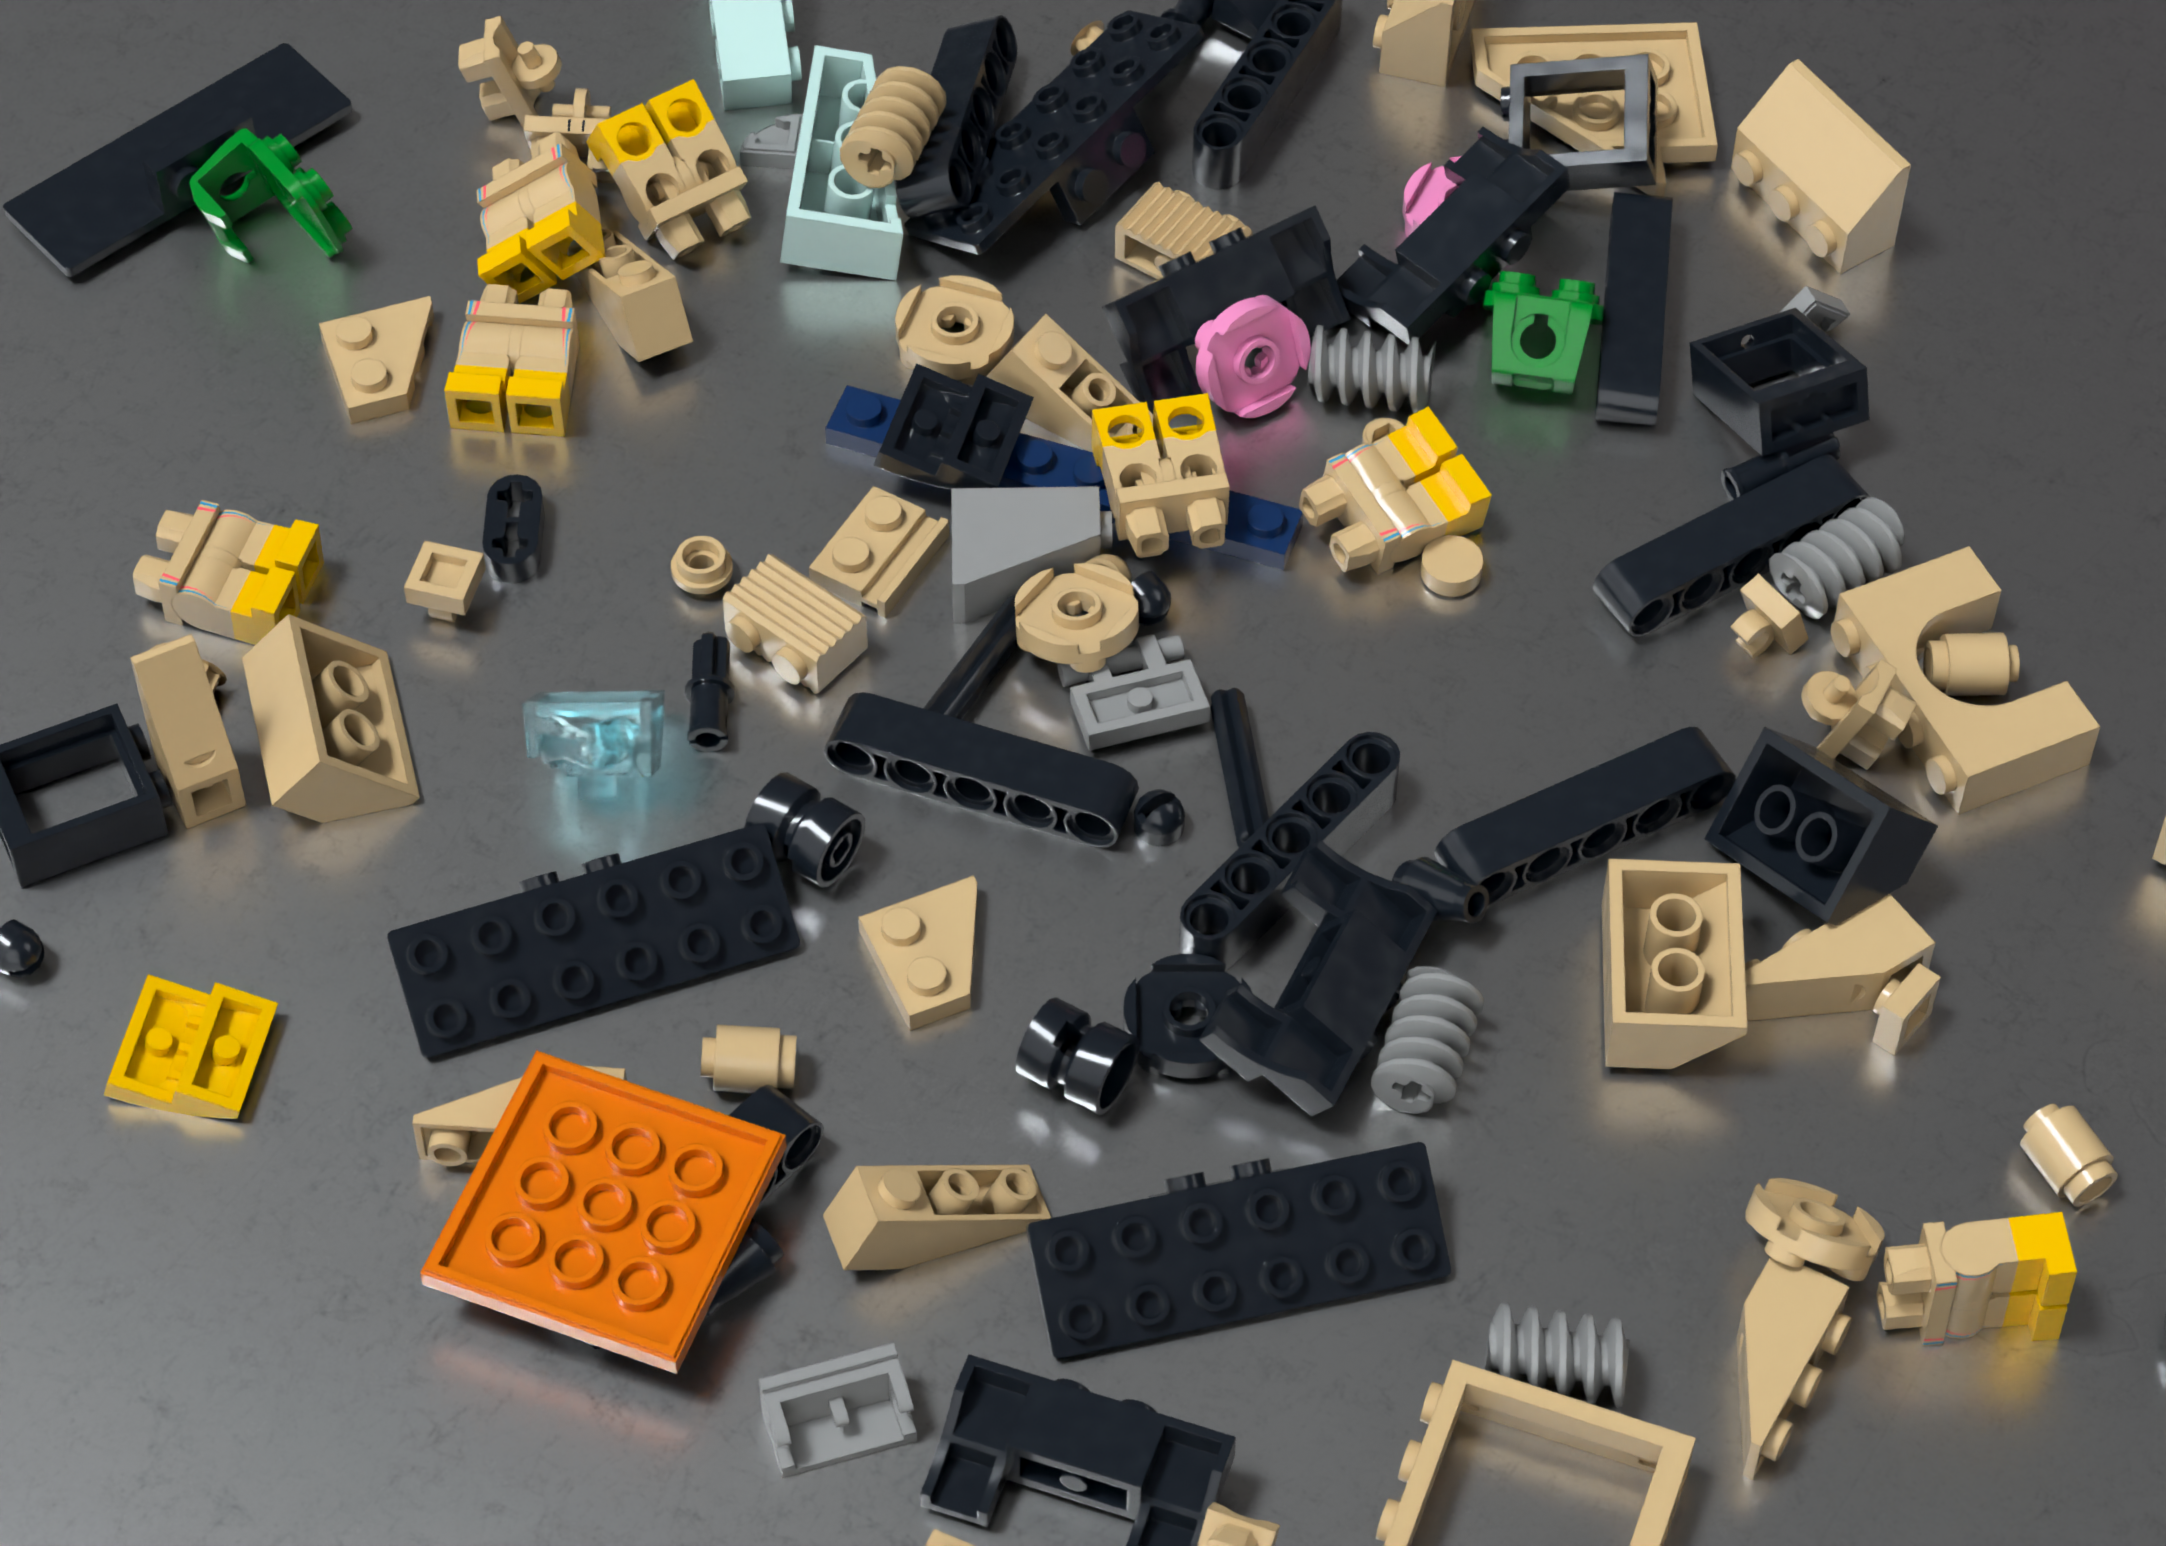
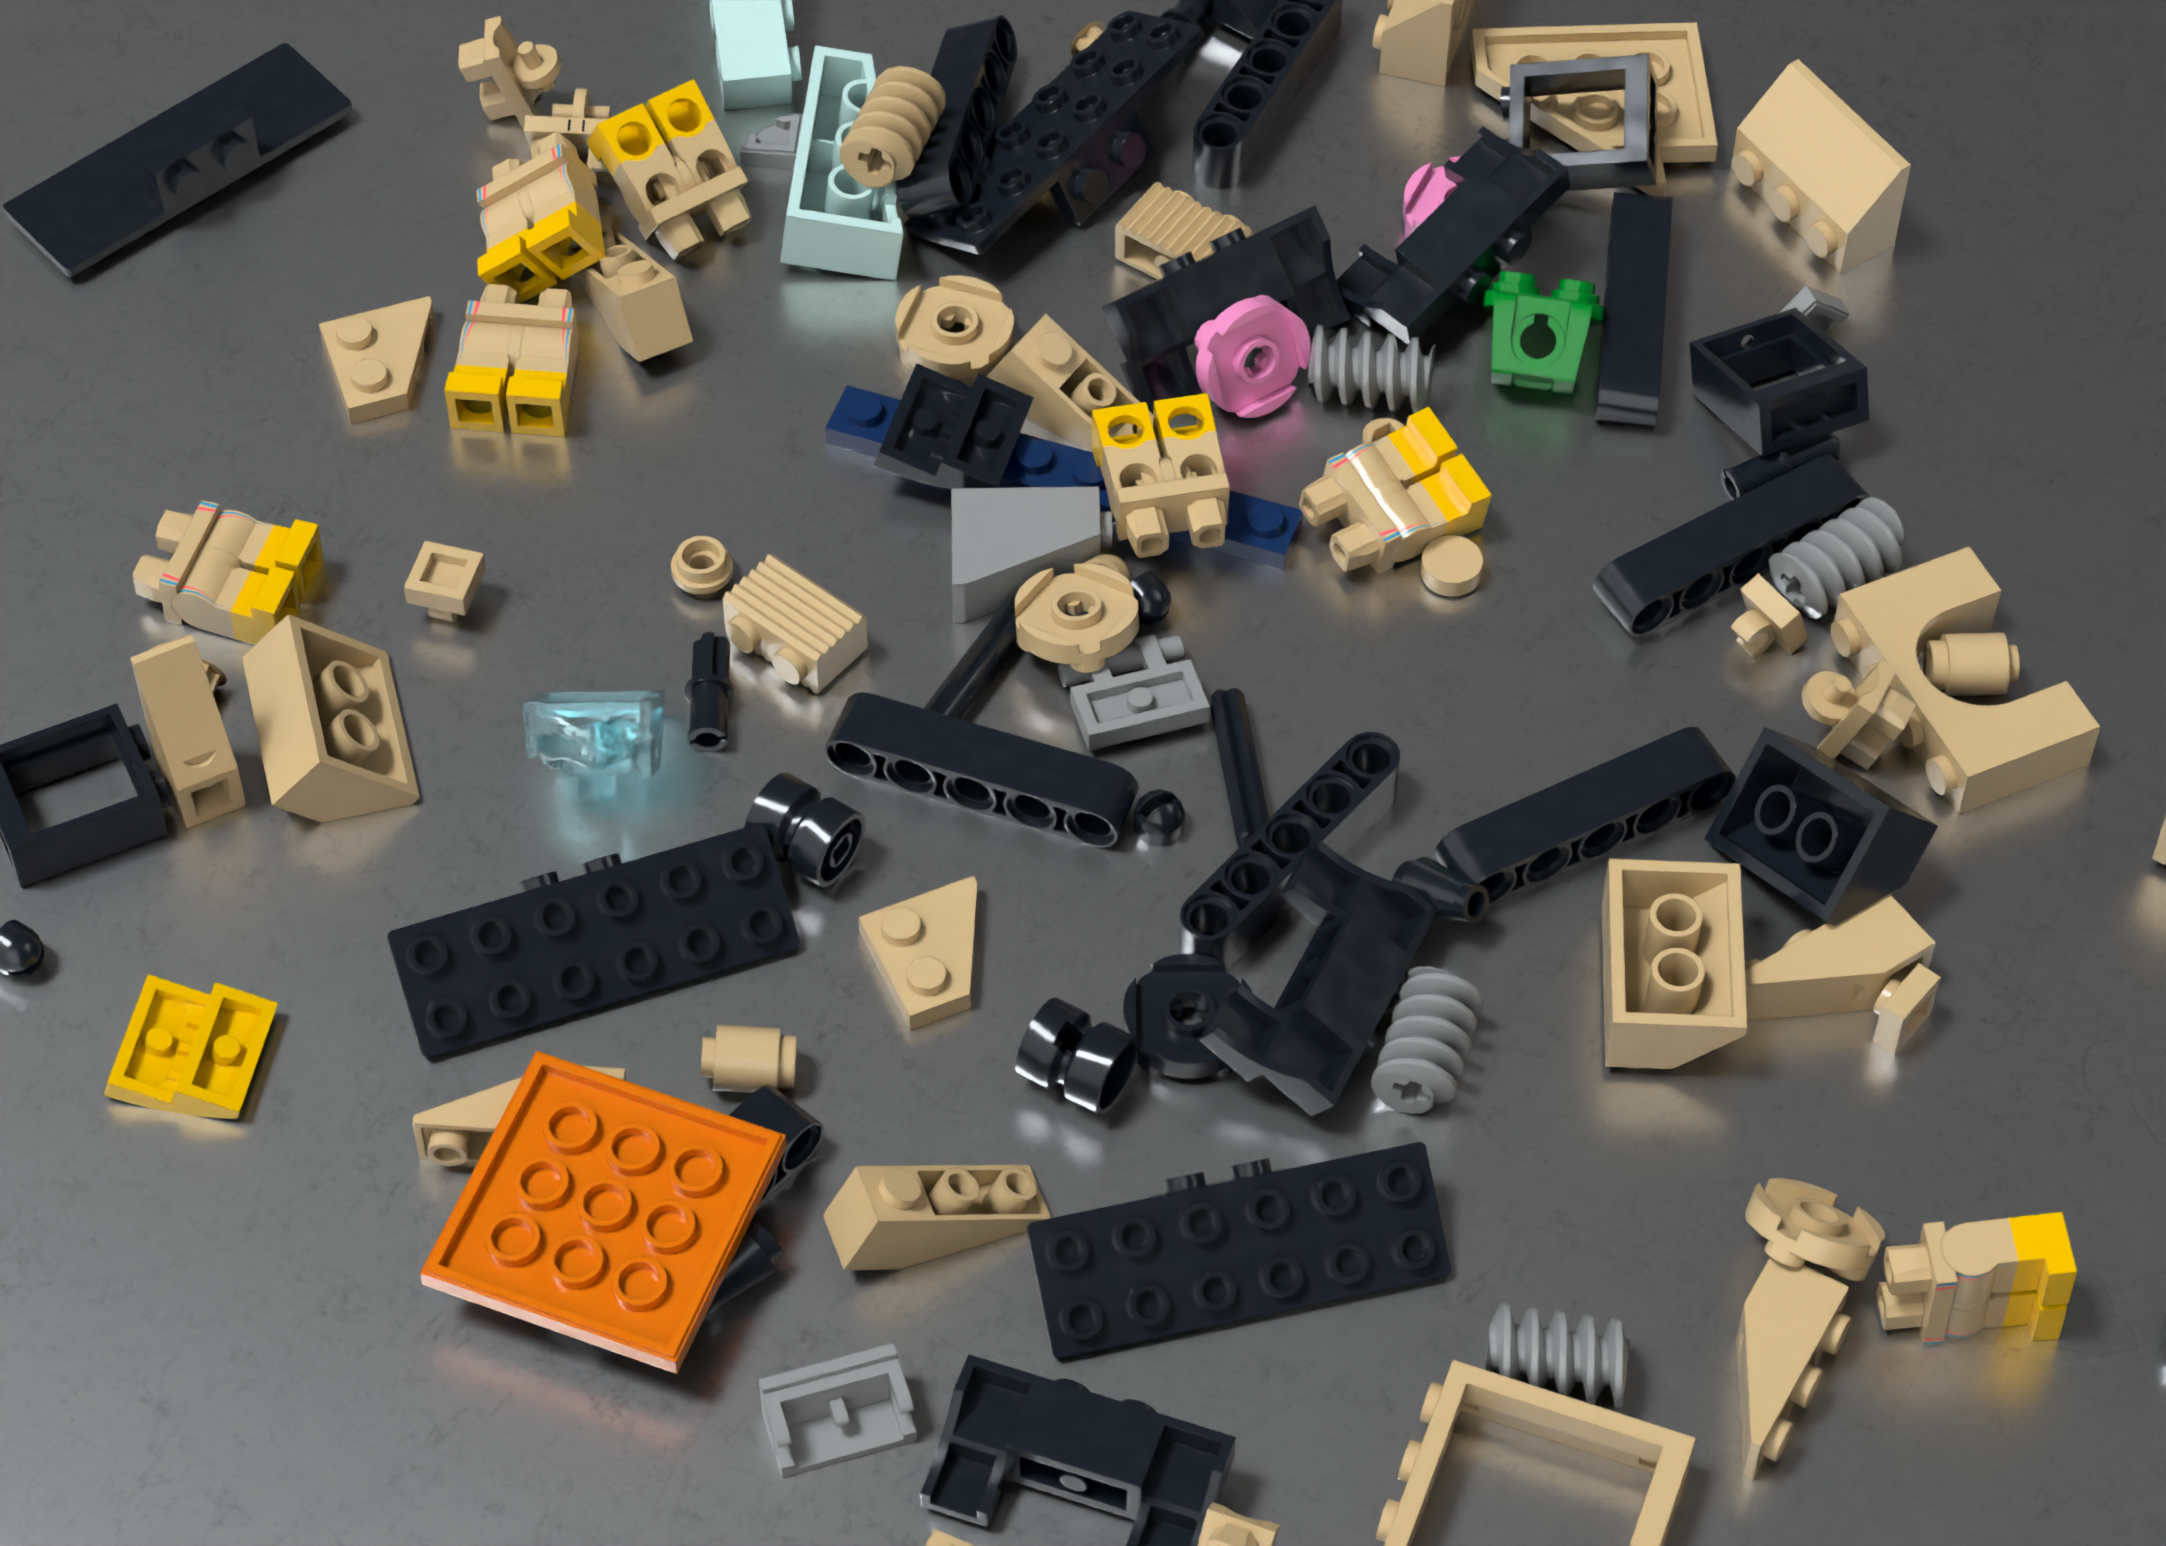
green piece [189,128,353,263] -> none
black beam [482,474,545,584] -> none
tan plate [809,486,950,618] -> none
tan brick [2020,1104,2118,1207] -> none

